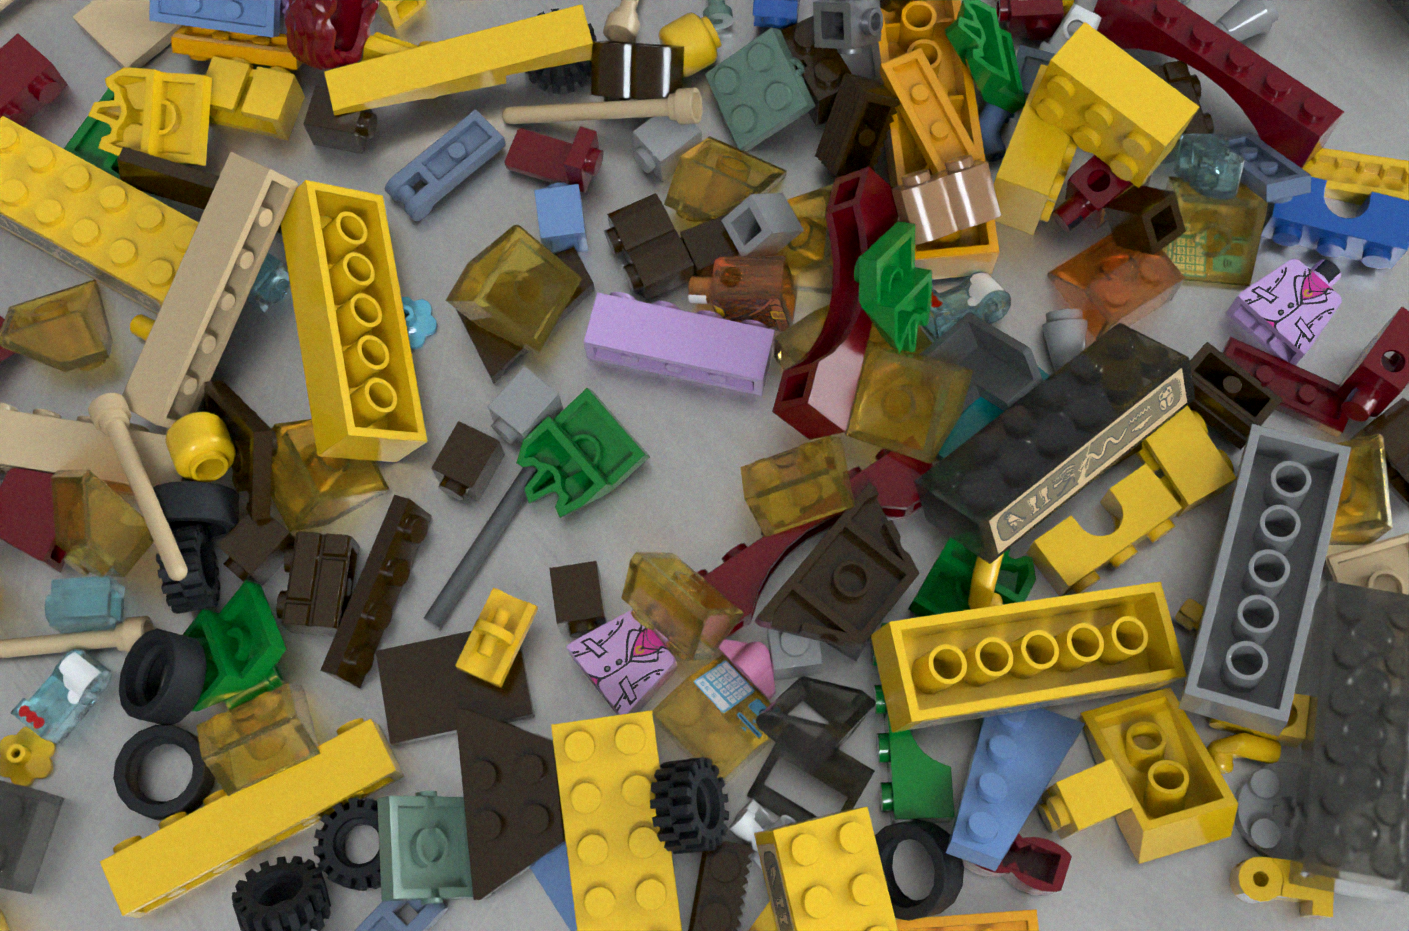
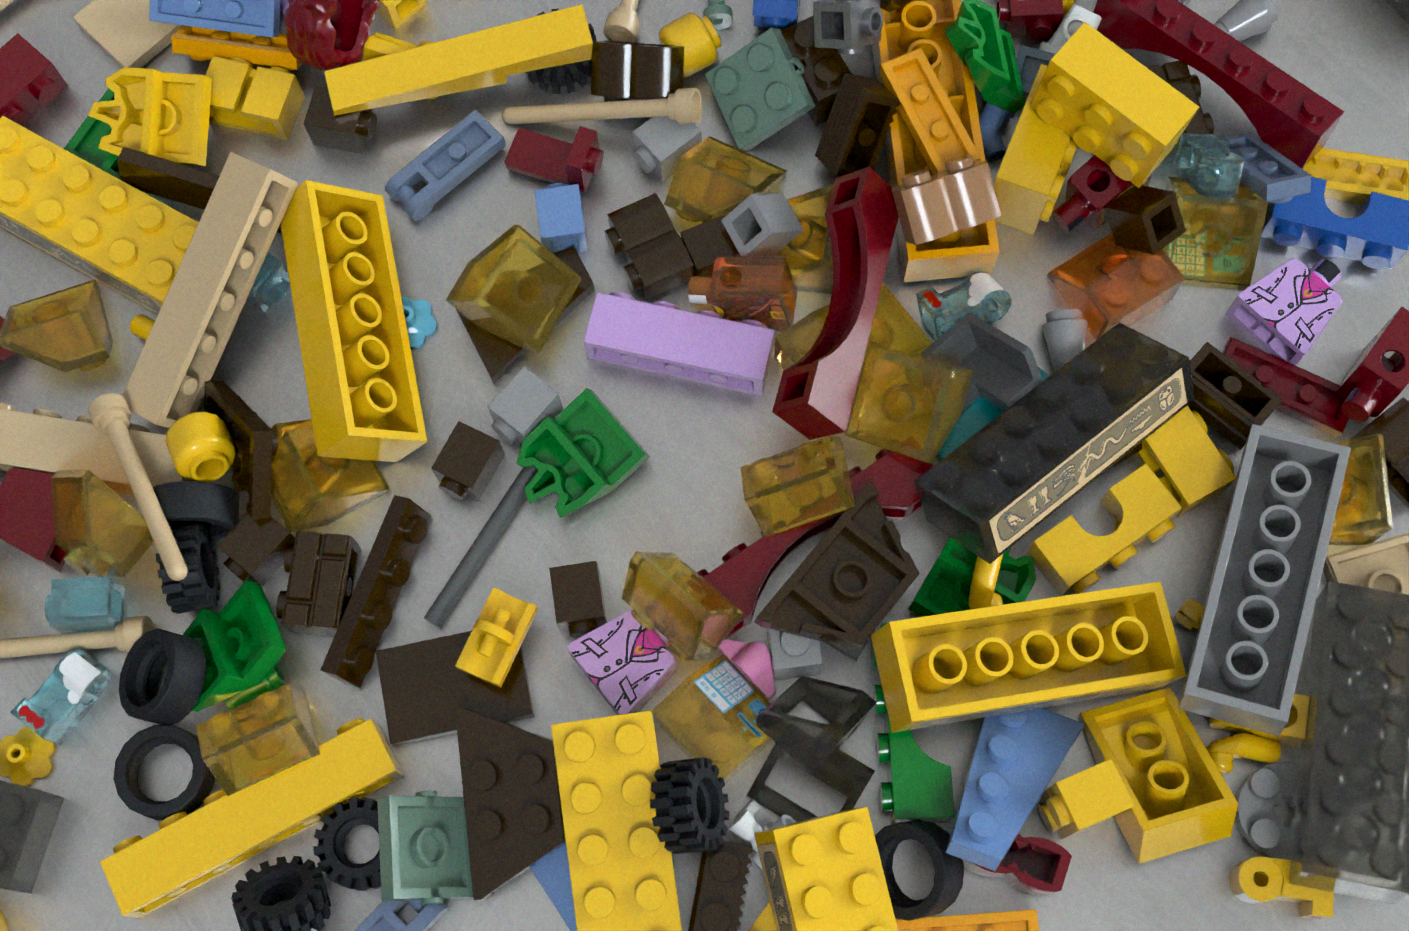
green plate [854,221,932,354] -> none

